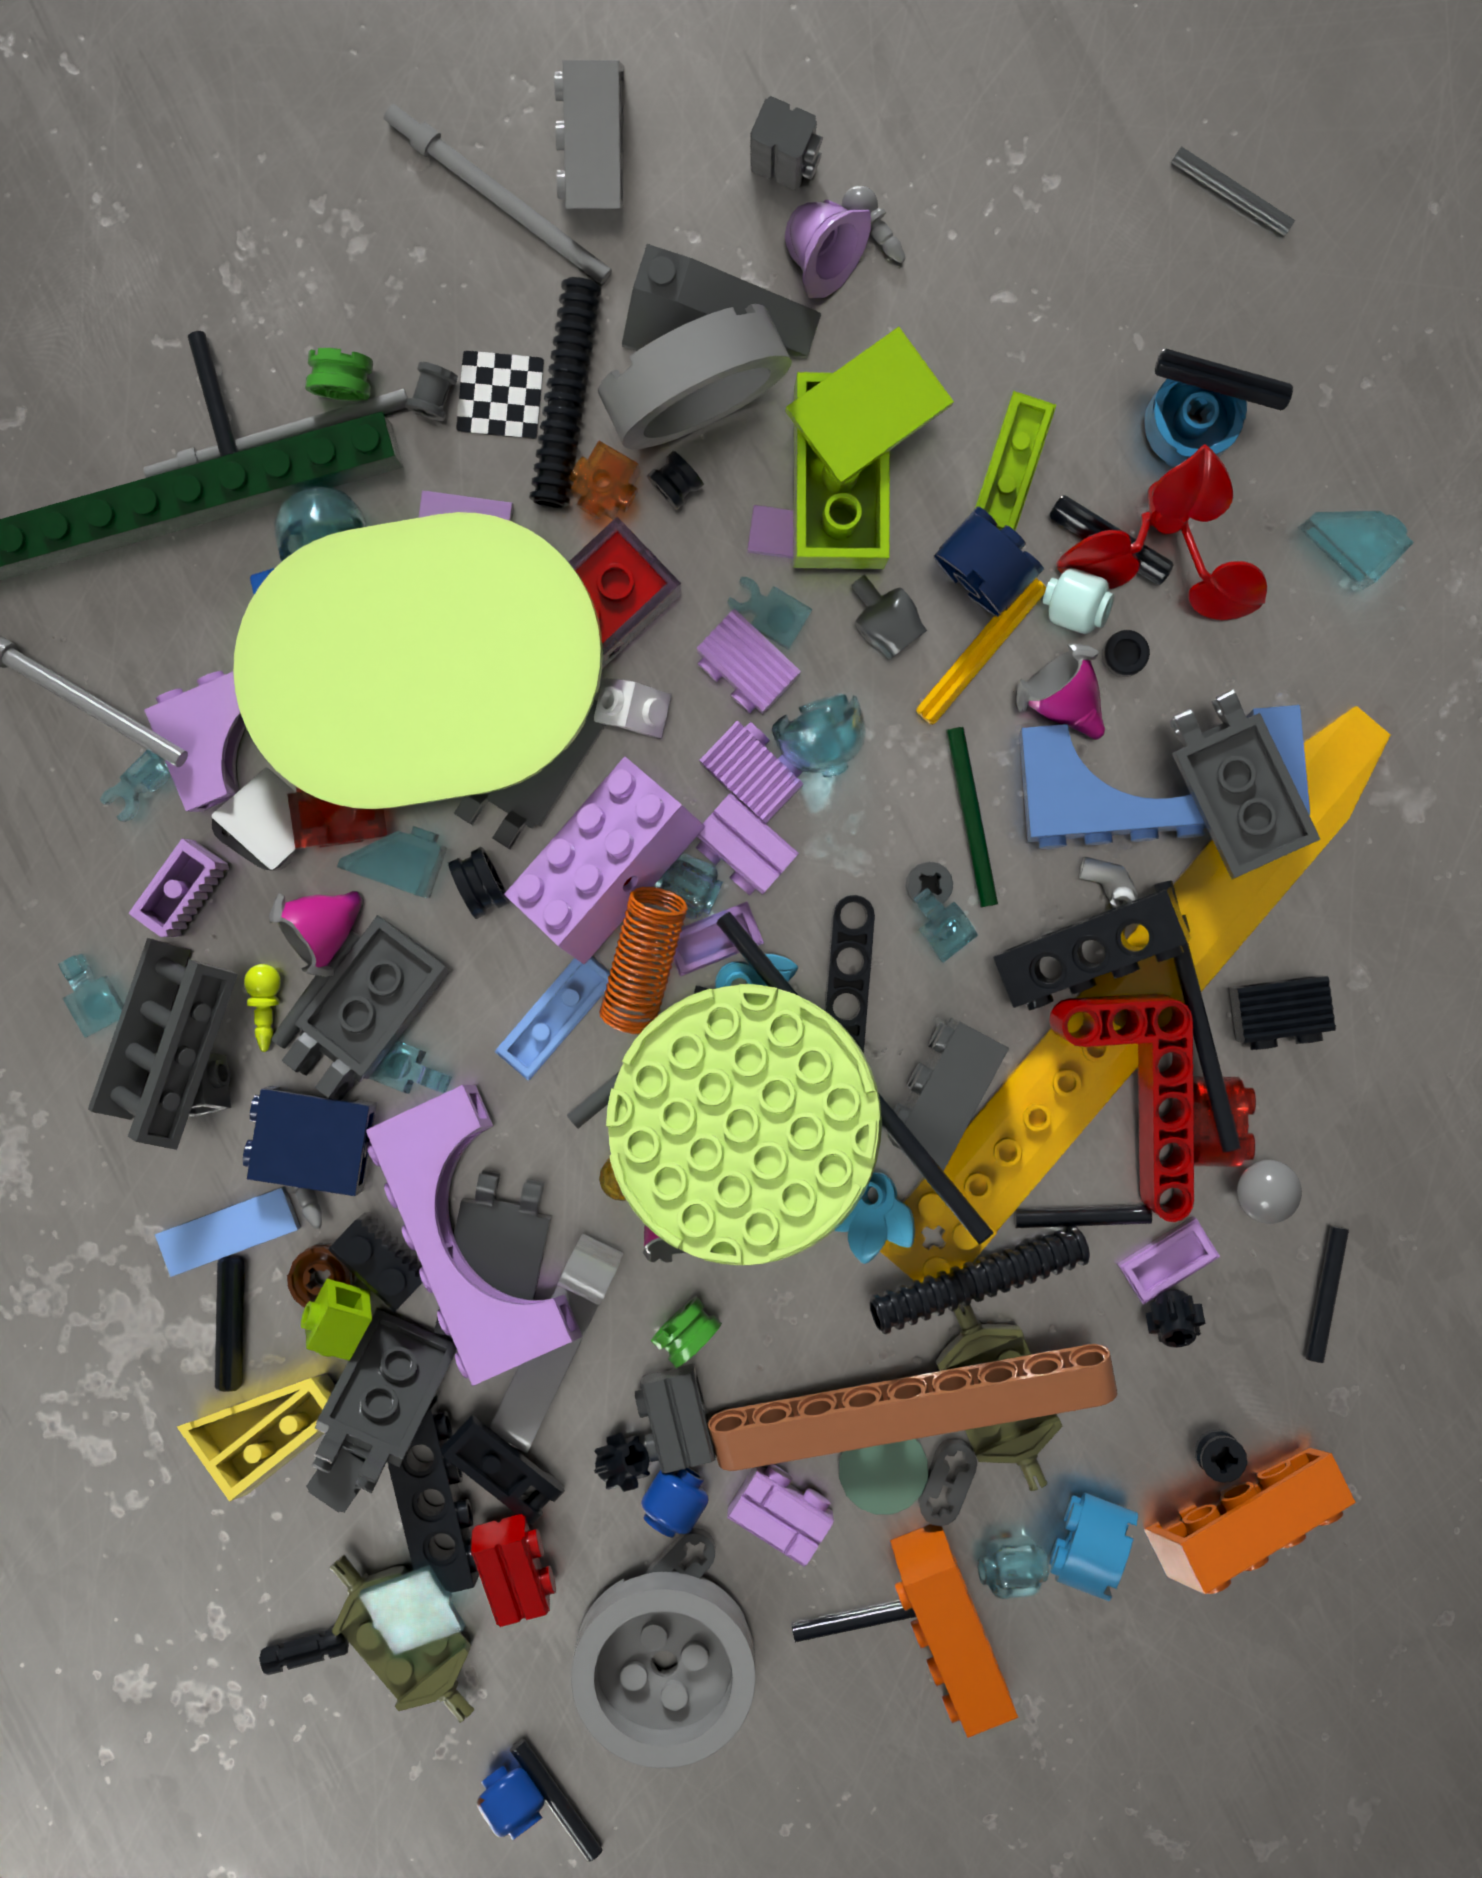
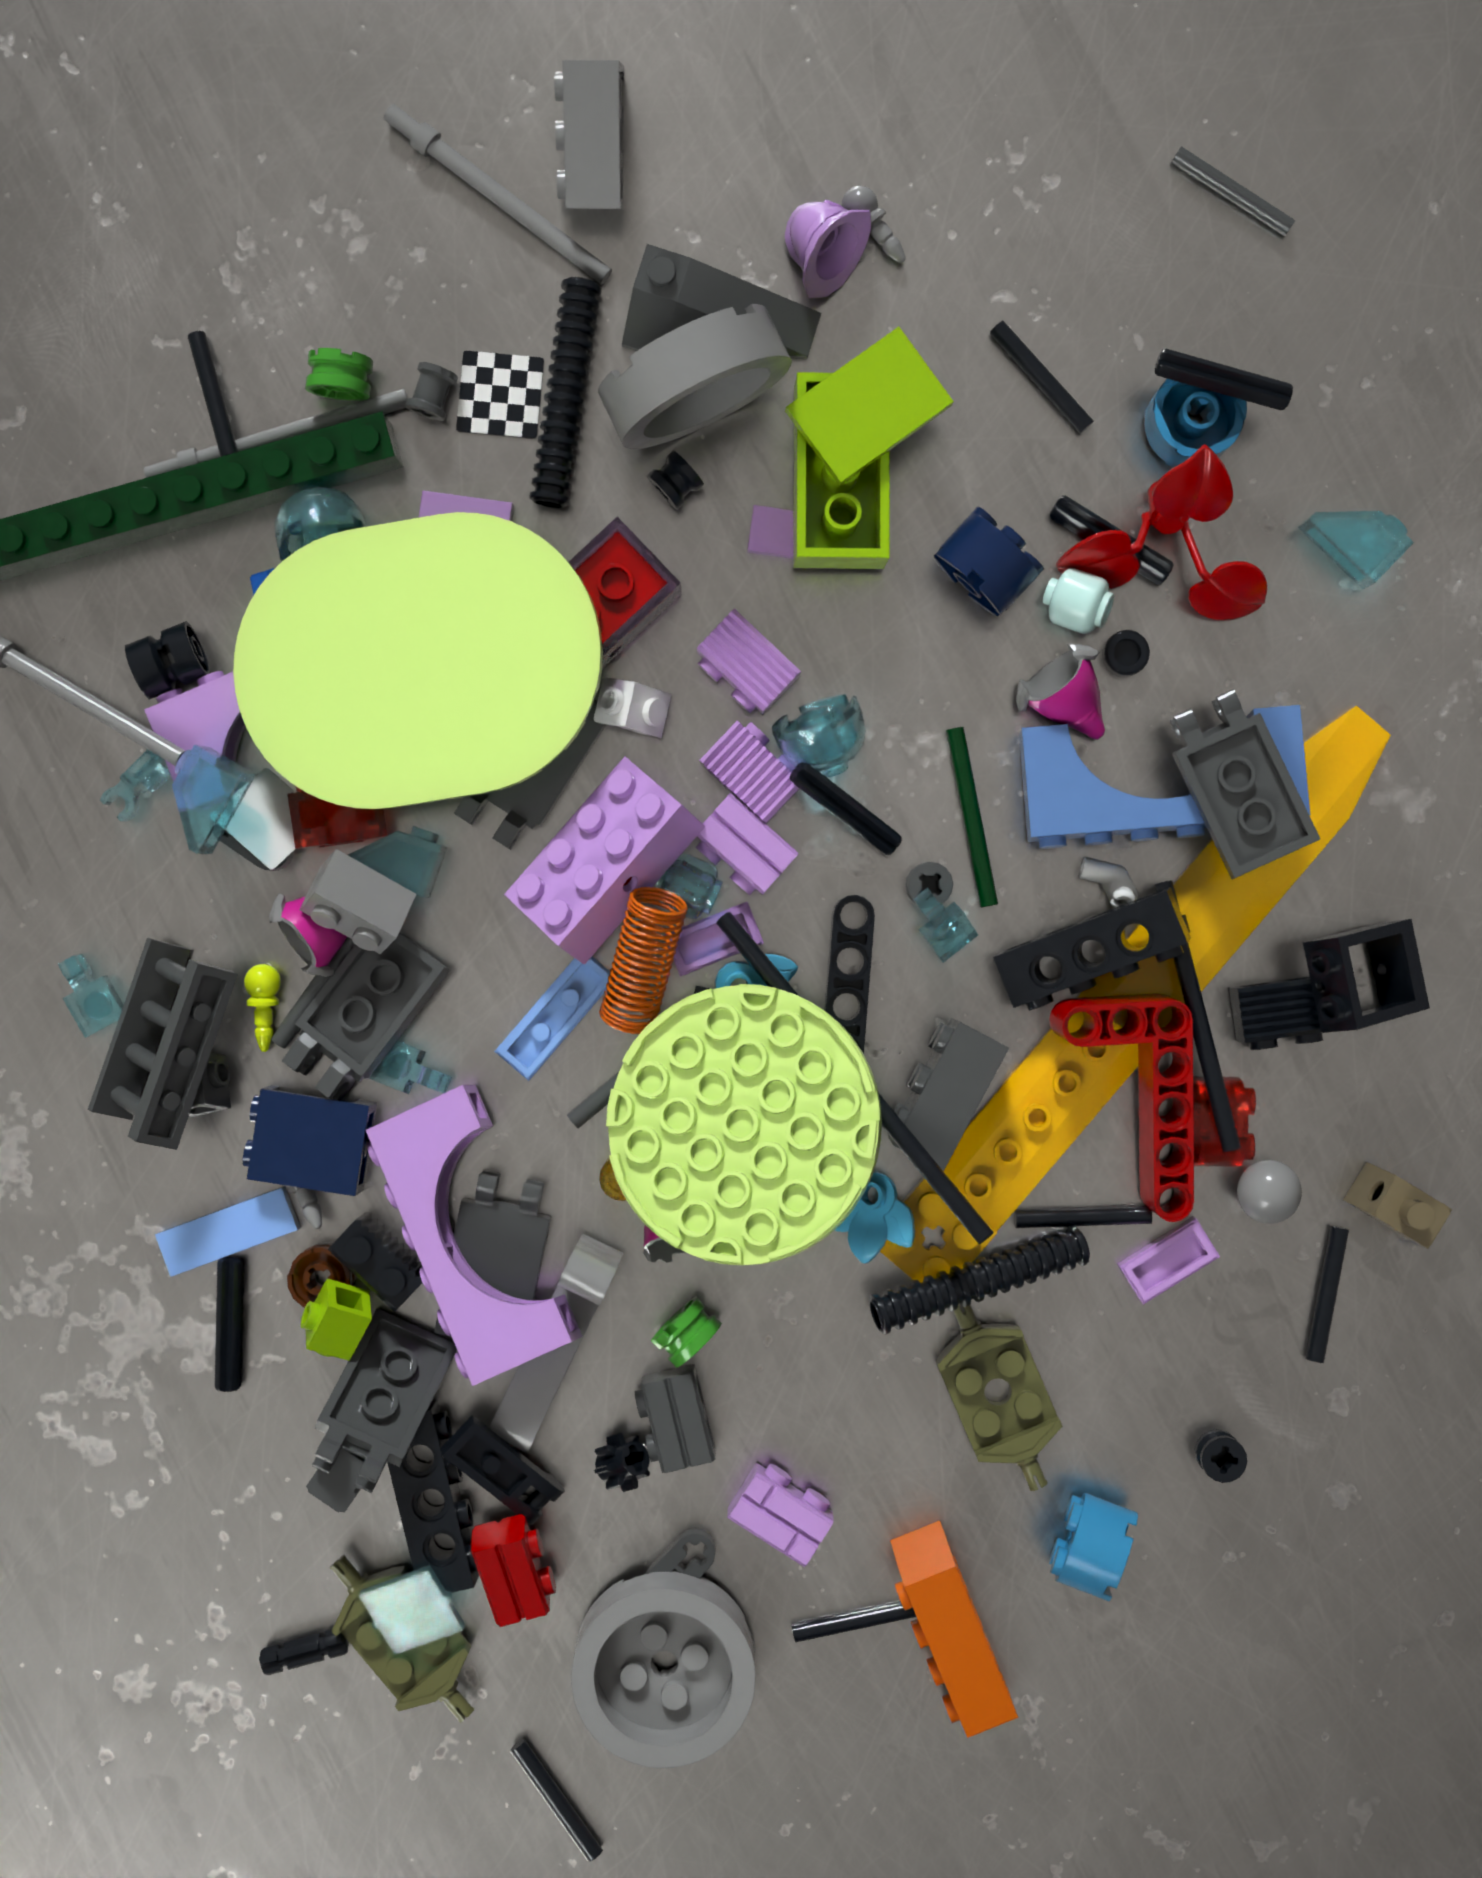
lavender brick [129,838,229,937] -> none
light yellow wedge [177,1374,336,1502] -> none
black wheel [448,847,510,919] -> none
blue head [477,1765,545,1841] -> none
clear orange brick [569,440,641,520] -> none
blue head [641,1467,709,1538] -> none
nougat beam [708,1344,1117,1471] -> none
clear light blue plate [727,577,813,650] -> none
dark grey brick [750,96,823,190] -> none
sand green tile [838,1439,928,1515] -> none
dark grey piece [851,574,927,660] -> none
yellow axle [916,578,1046,725] -> none
dark grey beam [918,1438,977,1526] -> none
lime tile [975,391,1057,531] -> none
clear light blue head [977,1536,1049,1599] -> none
orange wedge [1144,1448,1356,1594] -> none
black gear [1146,1290,1206,1348] -> none
none -> black wheel [125,621,211,700]
none -> clear light blue slope [172,745,256,854]
none -> light grey brick [299,849,417,954]
none -> black axle [790,761,902,855]
none -> black bar [990,320,1094,434]
none -> black window [1303,919,1430,1033]
none -> dark tan torso [1343,1162,1452,1249]

